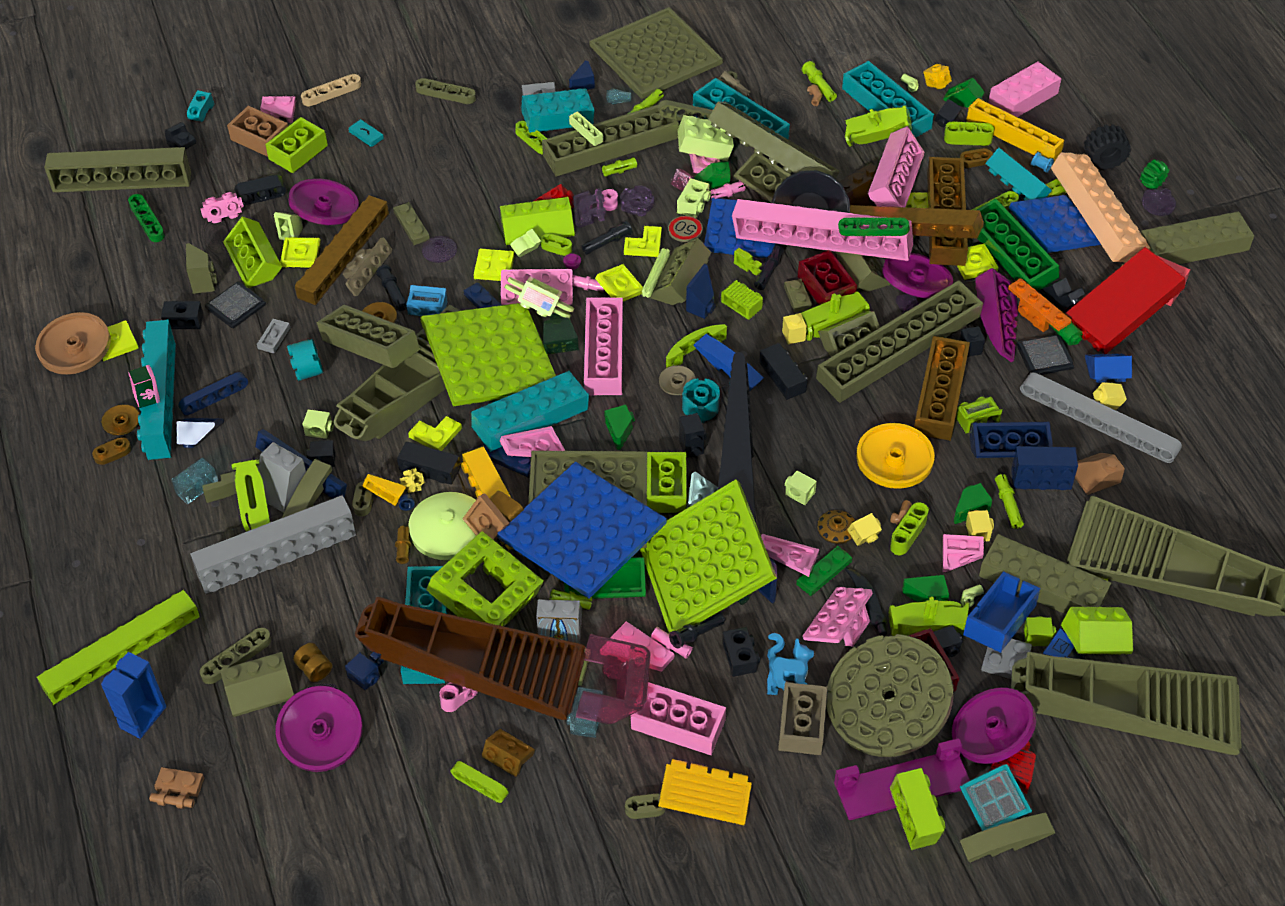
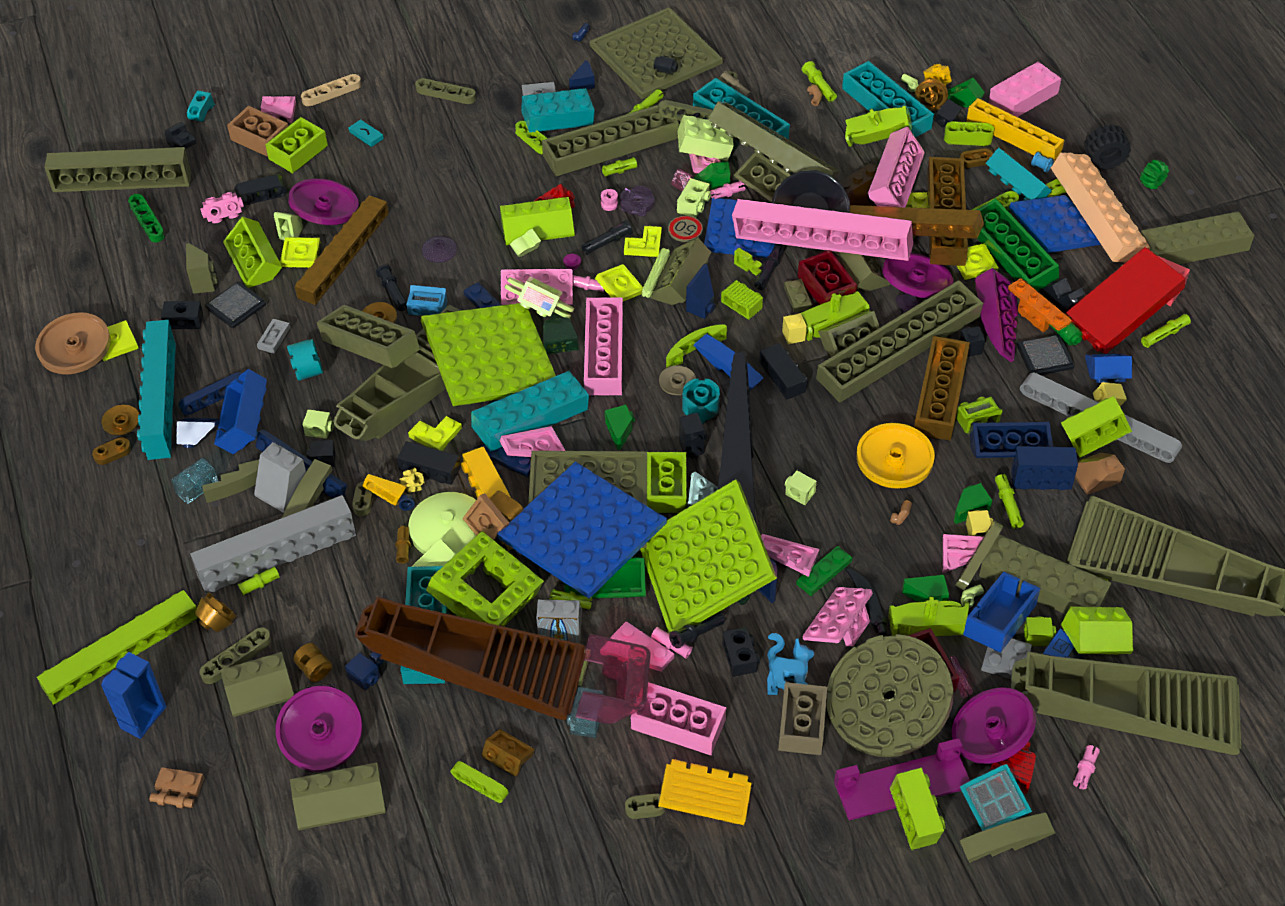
dark green piece [128,365,160,408] -> none
lime piece [232,460,270,532] -> none
dark tan bracket [342,238,392,296] -> none
olive plate [393,202,430,245] -> none
bright pink piece [439,682,478,712] -> none
neon yellow plate [474,249,514,281] -> none
lime beam [540,233,572,256] -> none
yellowish green piece [569,111,603,146] -> none
clear purple plate [573,189,606,228] -> none
clear light blue cone [607,88,631,105] -> none
pearl gold dish [817,510,855,544] -> none
green beam [838,218,910,236] -> none
light yellow brick [847,513,882,546] -> none
lime beam [890,503,929,555] -> none
black brick [933,625,963,657] -> none
clear purple dish [1142,189,1176,216] -> none
none -> pearl gold cone [195,592,237,632]
none -> blue piece [214,369,267,454]
none -> lime pin [238,566,280,596]
none -> olive slope [290,762,386,830]
none -> yellowish green slope [412,539,456,567]
none -> dark blue arm [572,23,590,42]
none -> black brick [653,56,679,75]
none -> pearl gold cone [915,78,948,111]
none -> clear pink pin [950,656,973,697]
none -> olive beam [955,521,1003,590]
none -> lime brick [1061,396,1132,458]
none -> bright pink pin [1073,745,1100,789]
none -> lime pin [1141,314,1191,348]

